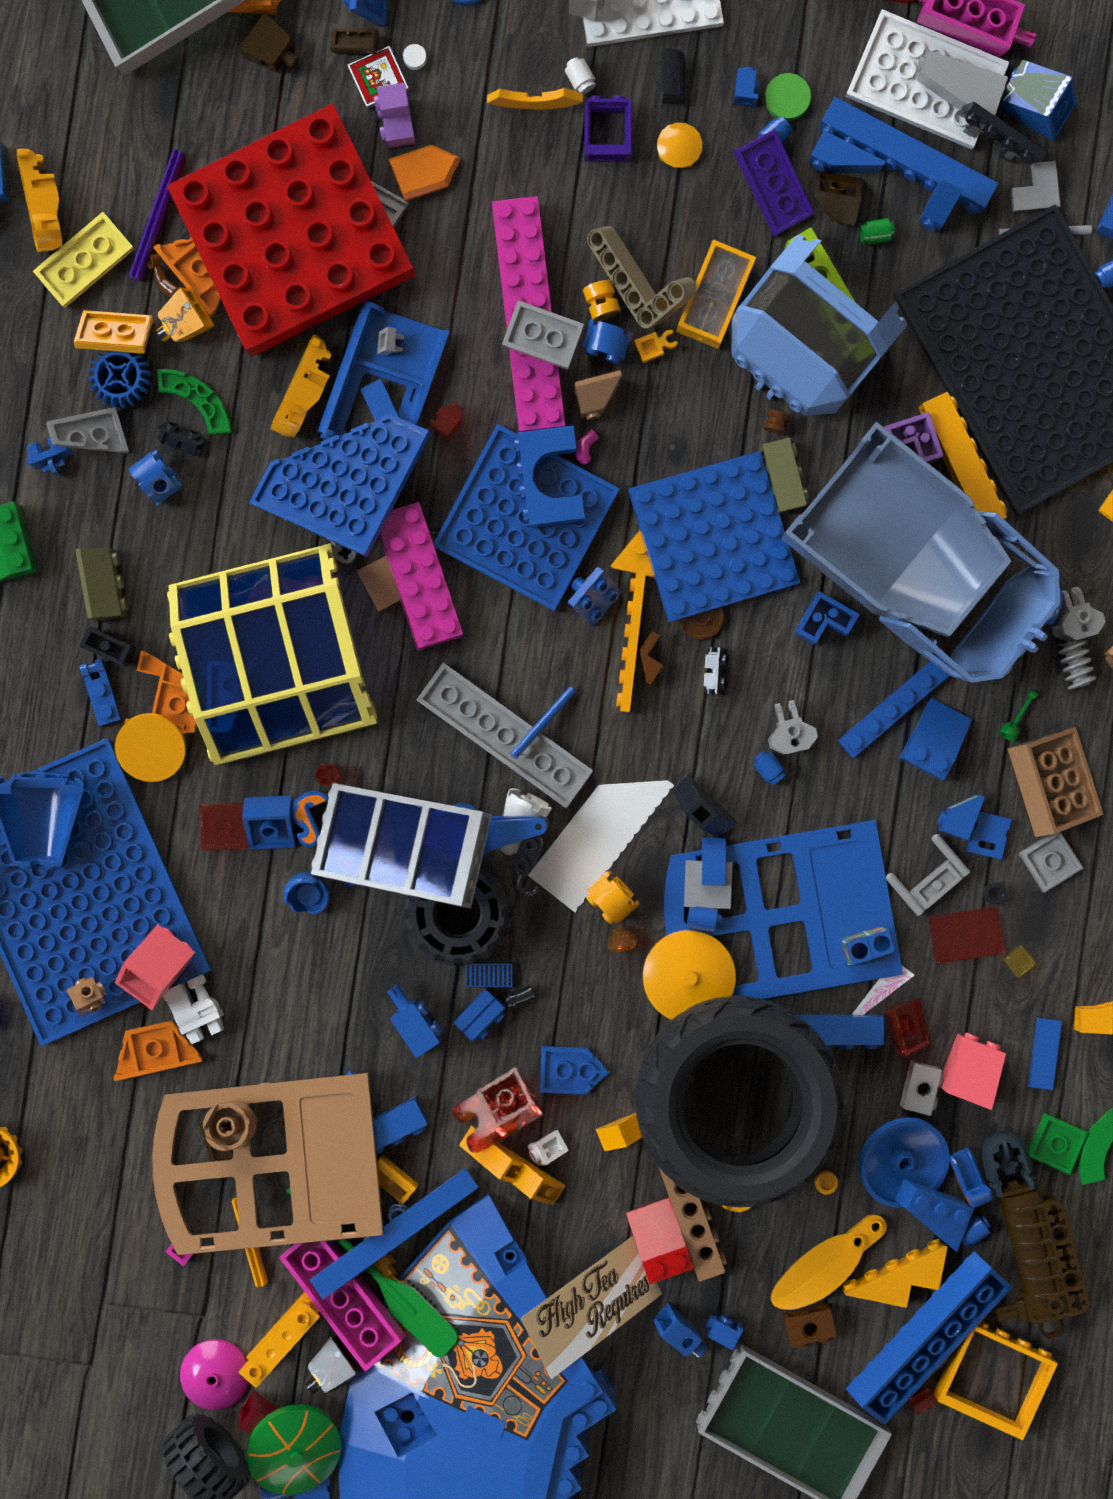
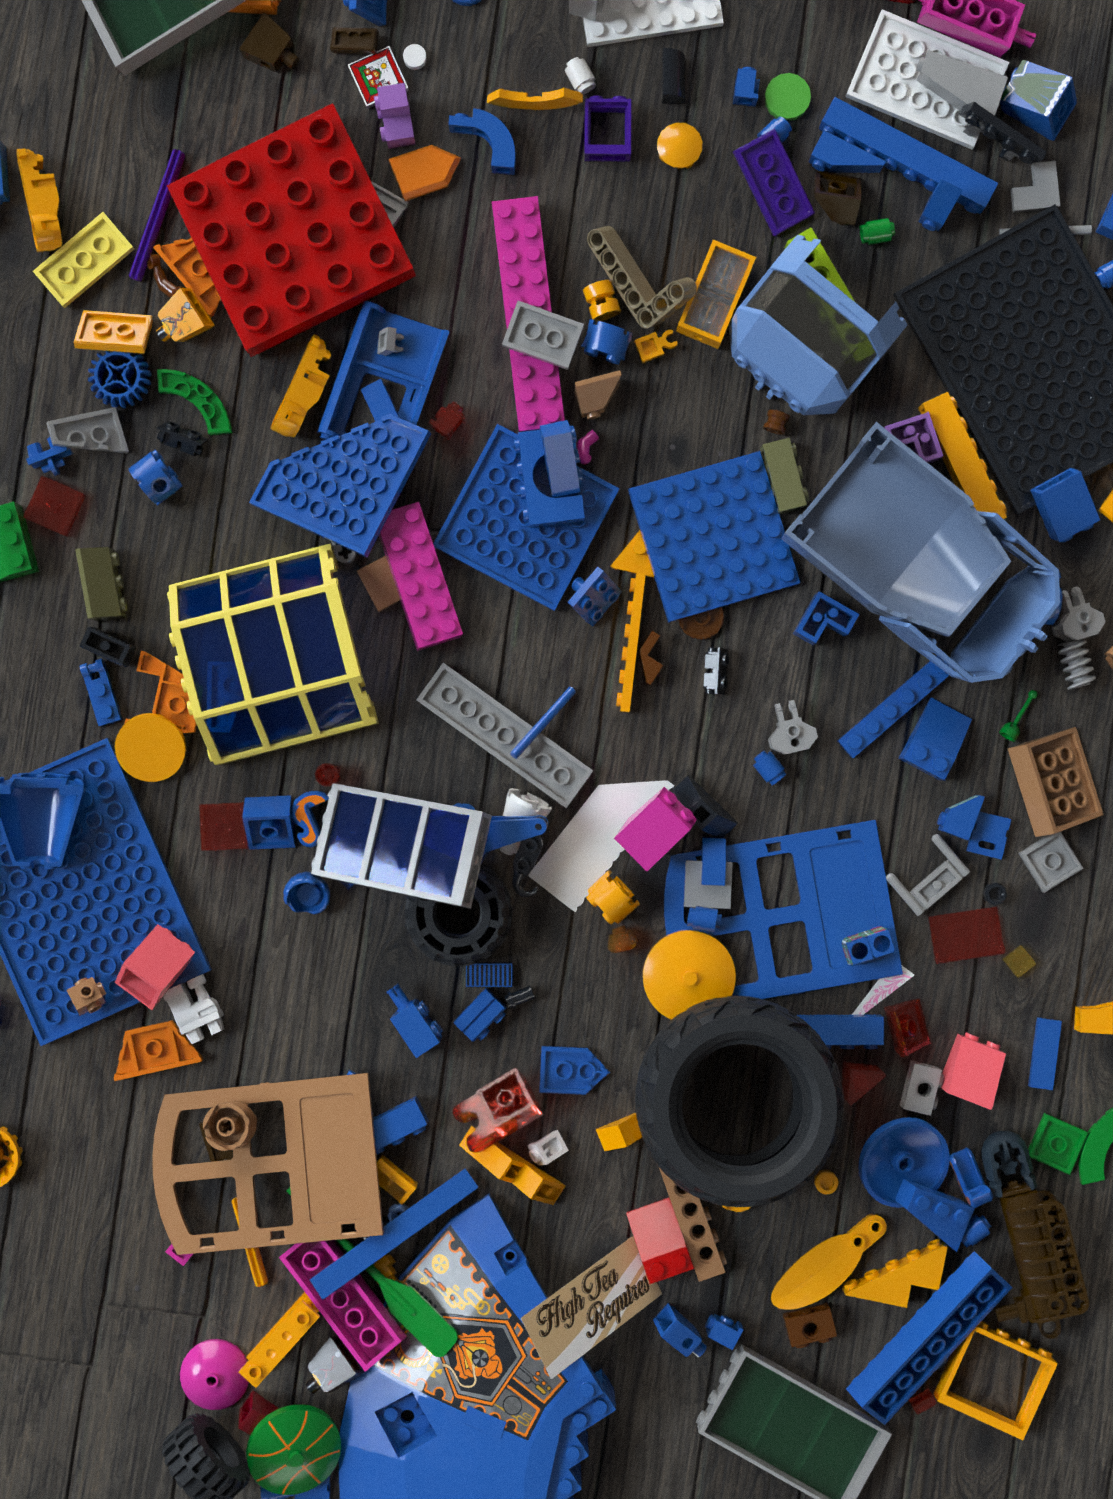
none -> clear red plate [23,476,86,537]
none -> blue arch [449,108,516,175]
none -> blue brick [540,420,583,497]
none -> dark pink slope [614,787,697,871]
none -> clear red slope [842,1062,887,1106]
none -> blue brick [1030,468,1100,542]

